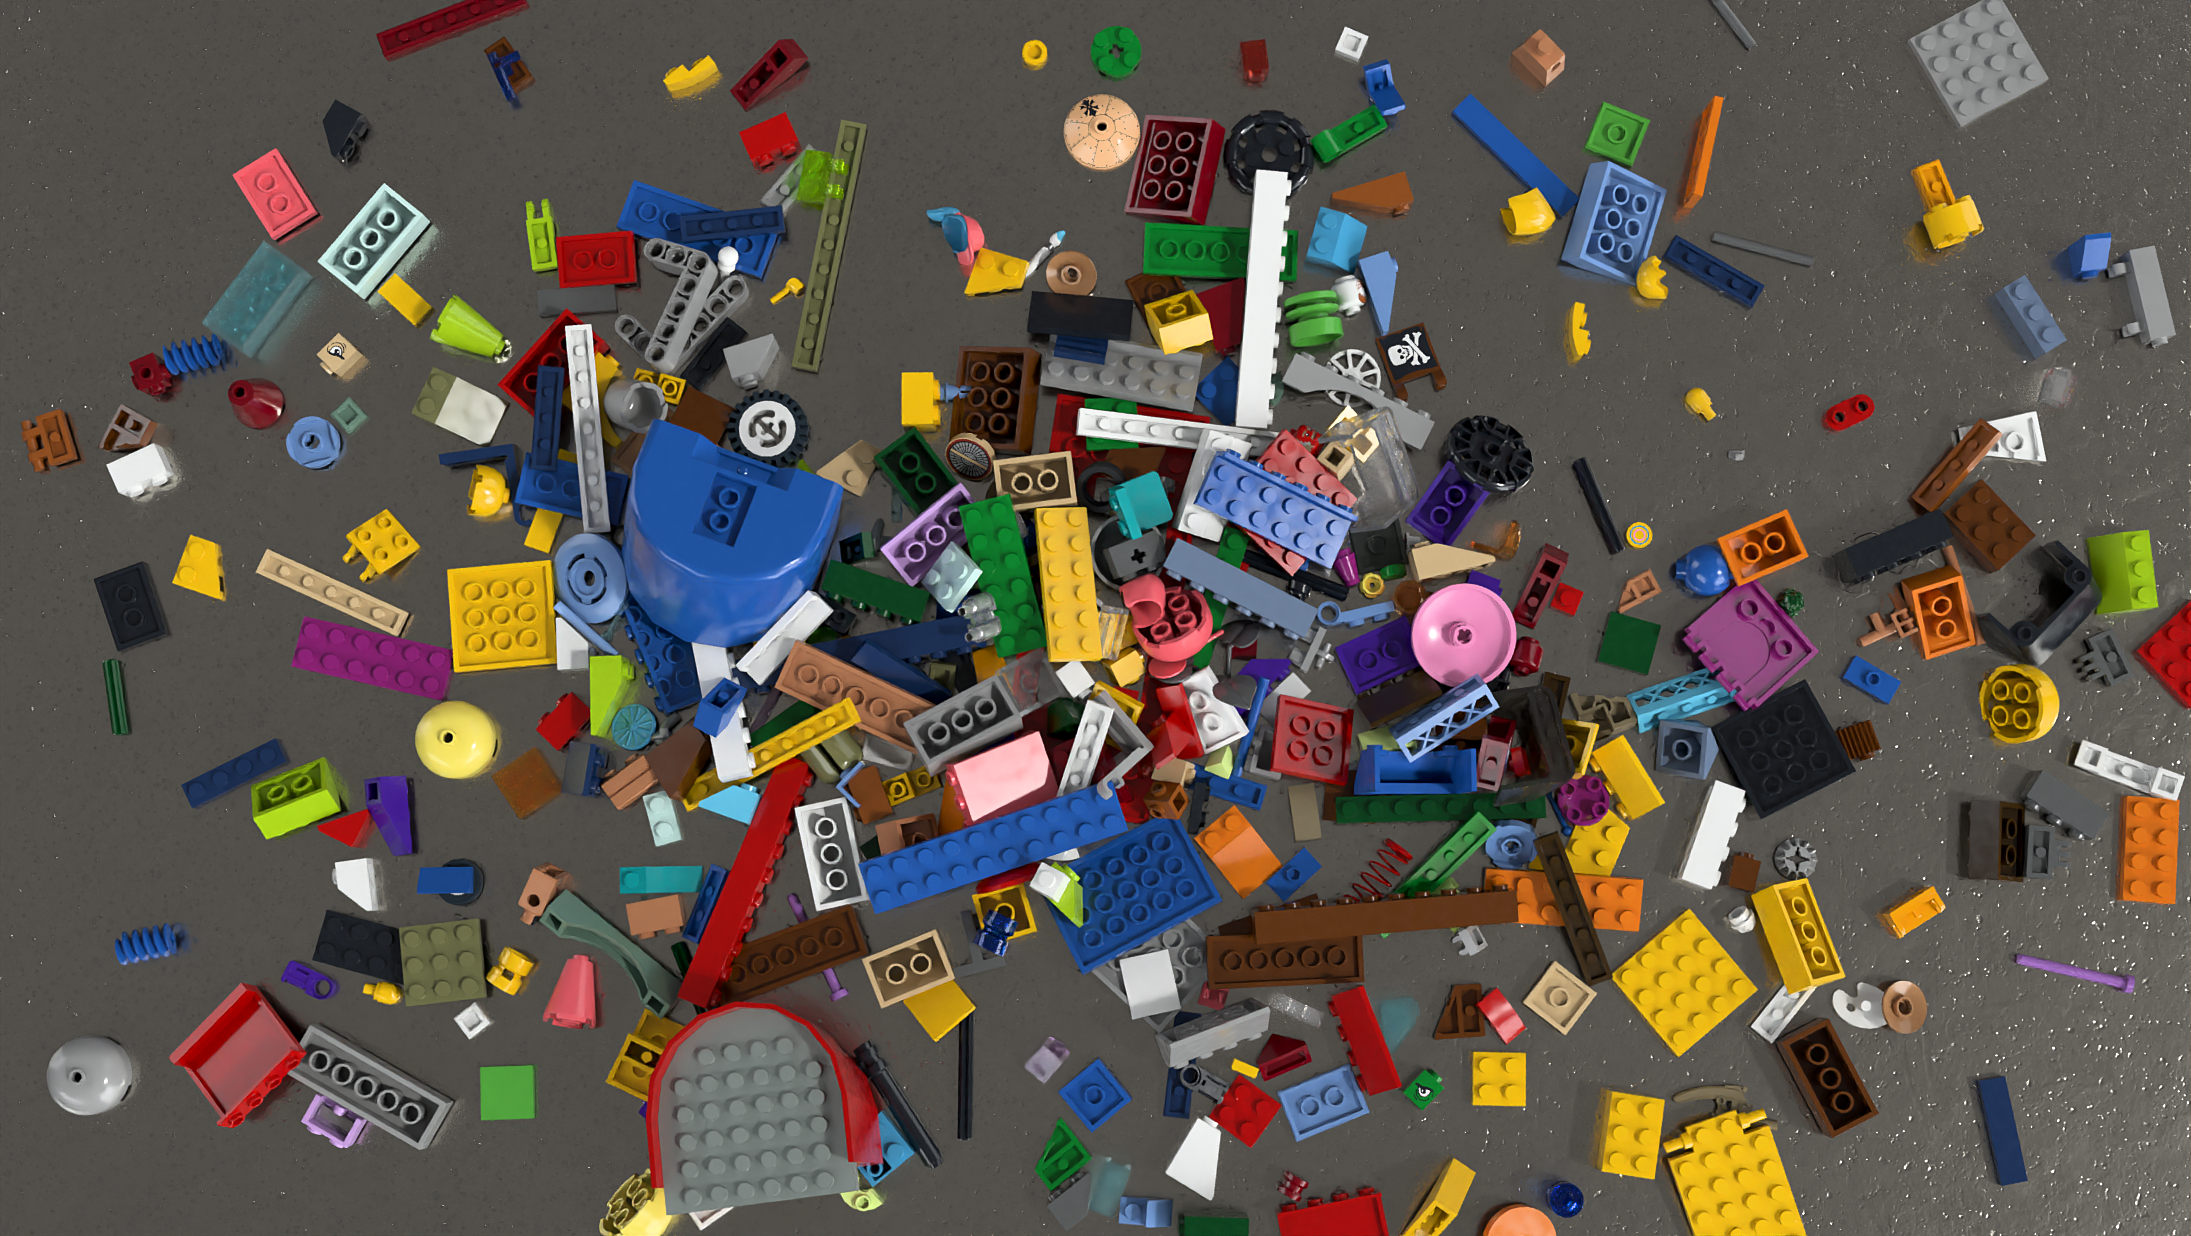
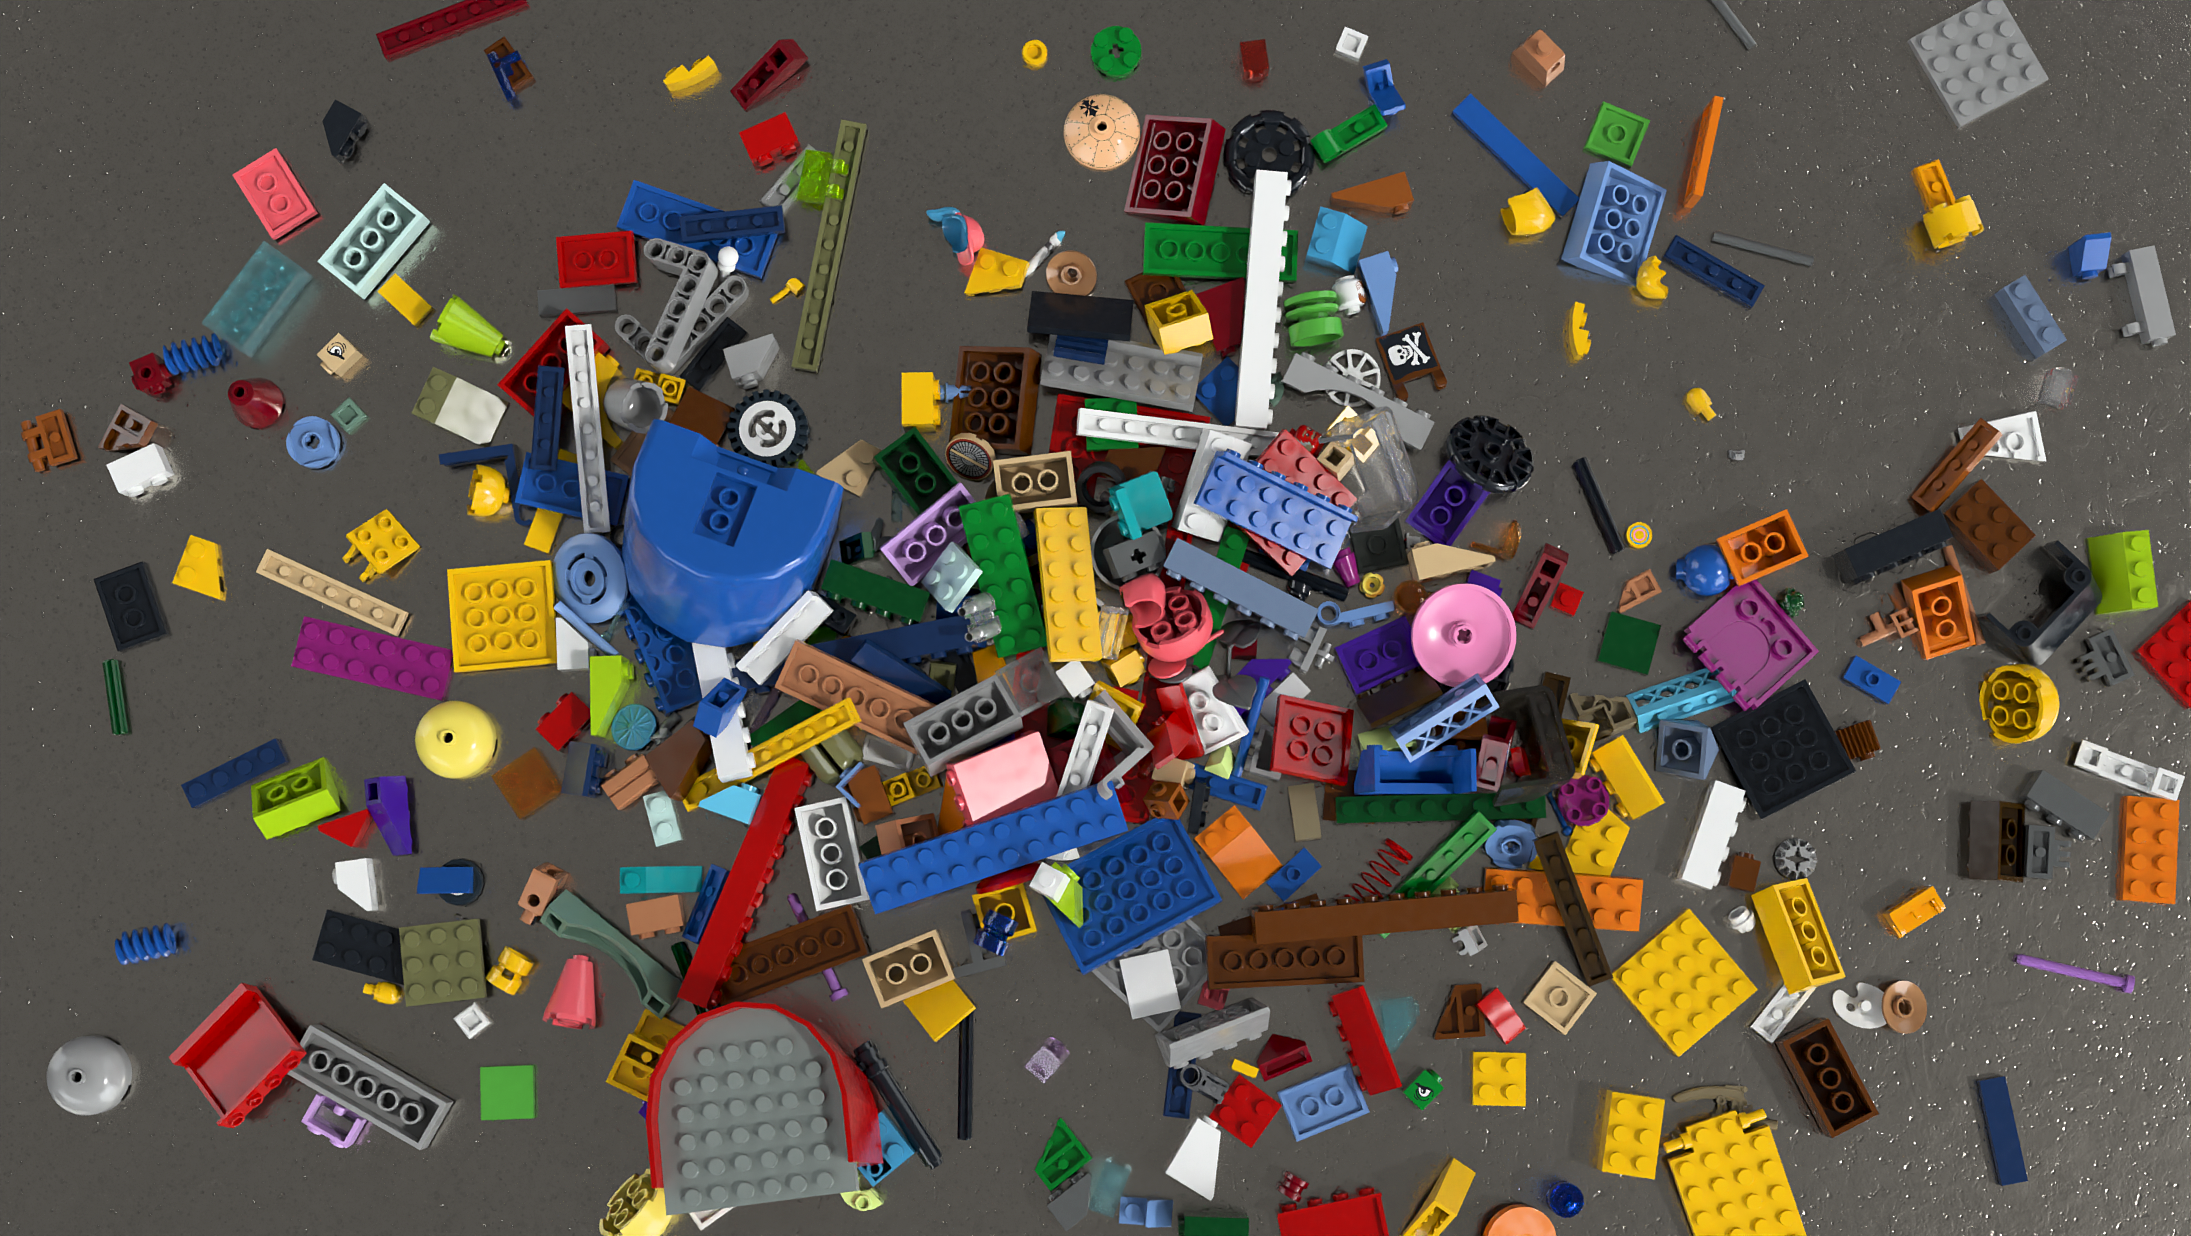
dark purple piece [281,960,336,1000] -> none
lime hinge [526,199,558,272] -> none
blue plate [1058,1058,1132,1133] -> none
clear piece [1272,993,1325,1028] -> none
green tile [1380,564,1407,581] -> none
dark red head [1508,636,1544,677] -> none
red plate [1823,394,1875,432] -> none

